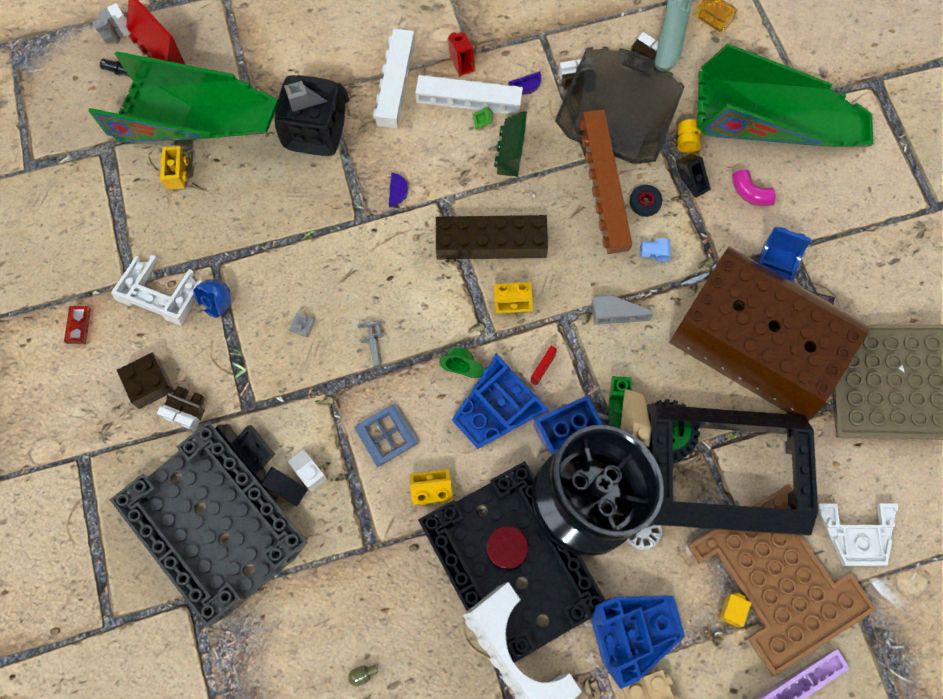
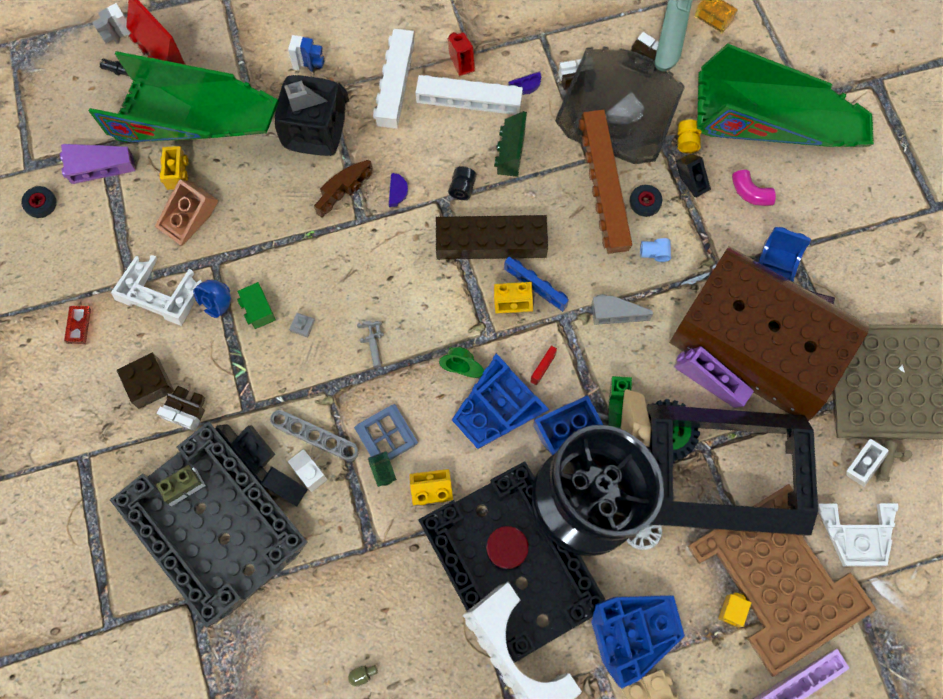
bright green slope [473,107,493,130] -> none
none -> black bush [21,186,56,218]
none -> medium lavender slope [60,144,136,184]
none -> nougat slope [155,179,219,246]
none -> olive hips [156,465,206,506]
none -> green brick [237,282,276,329]
none -> light grey beam [270,410,359,461]
none -> blue hips [288,35,325,72]
none -> reddish brown slope [314,160,373,218]
none -> clear green brick [368,451,397,487]
none -> black wheel [448,166,477,201]
none -> blue plate [504,257,569,312]
none -> clear slope [605,92,645,125]
none -> medium lavender slope [674,346,754,408]
none -> white brick [846,439,889,487]
none -> dark tan piece [877,440,912,482]

